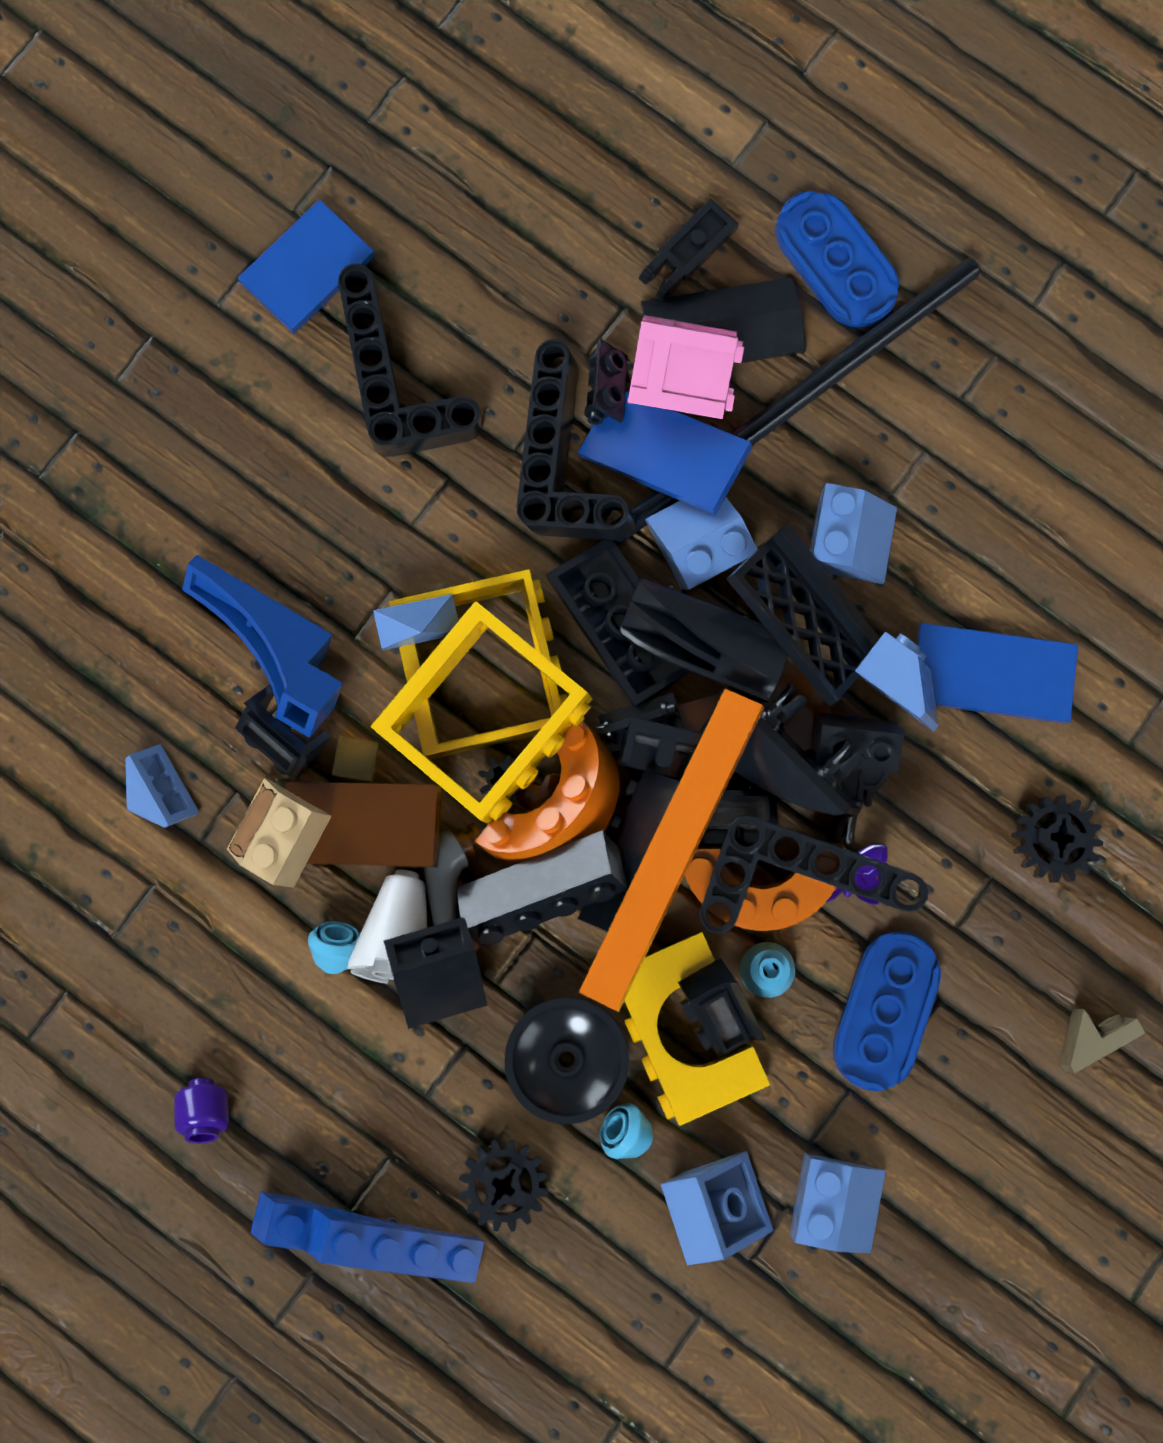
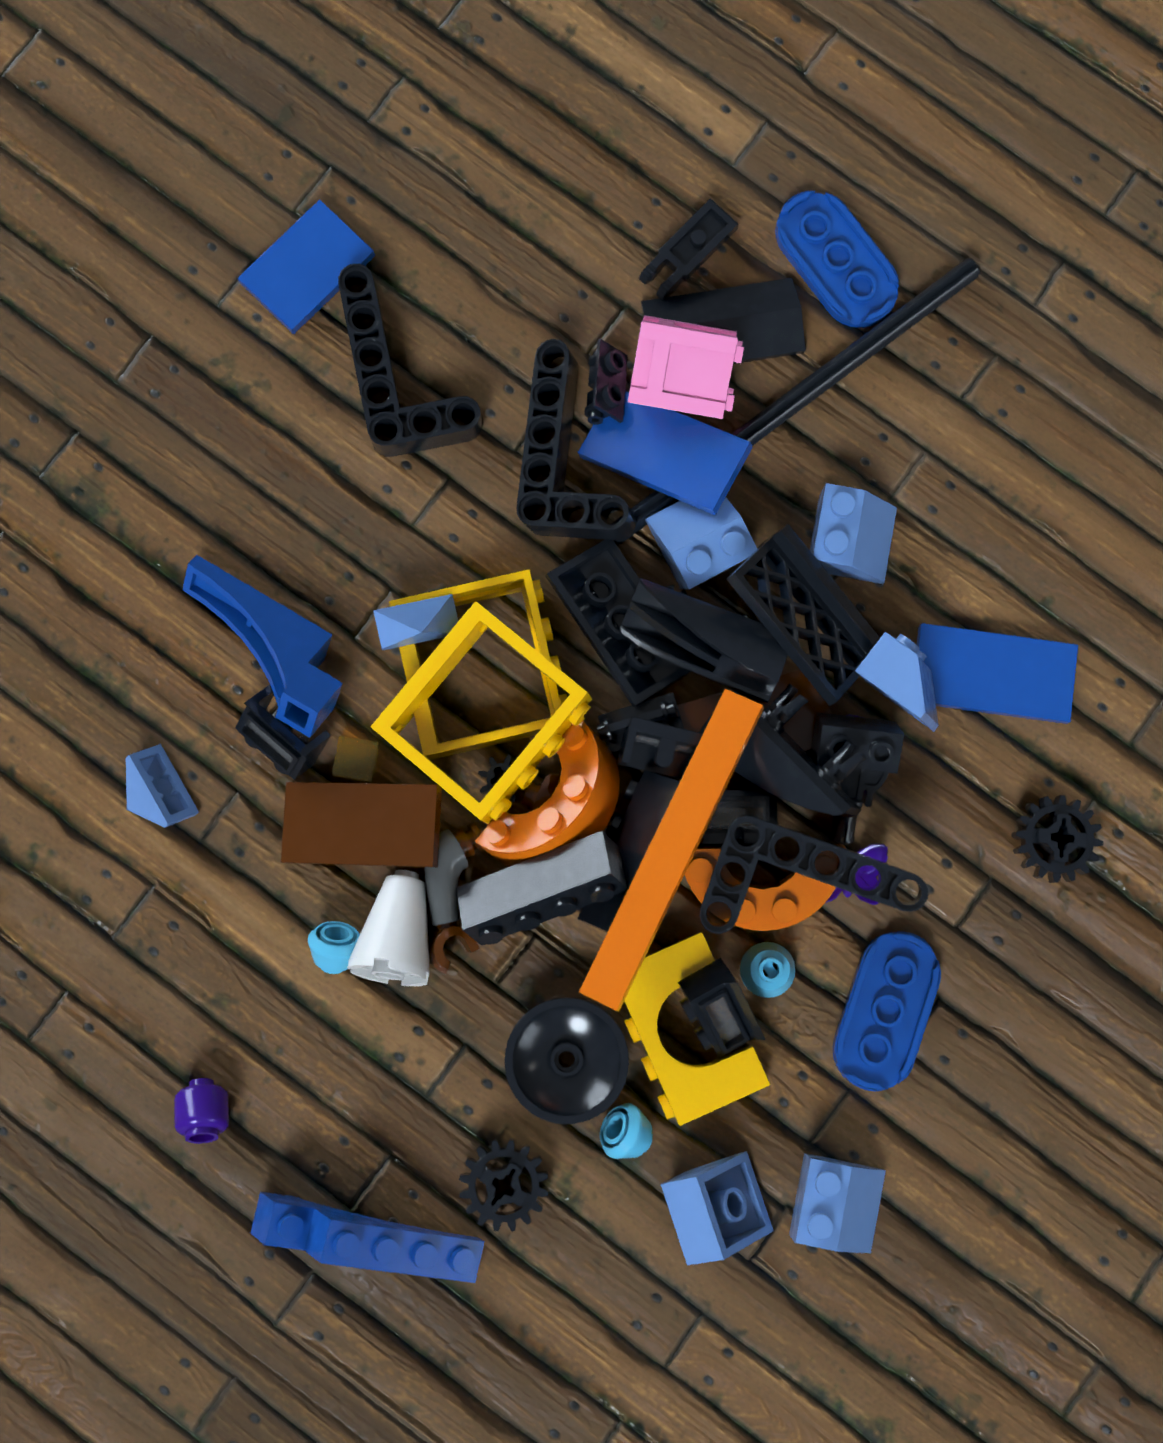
tan slope [227,778,331,888] -> none
black panel [383,917,487,1029] -> none
dark tan slope [1059,1008,1145,1073] -> none

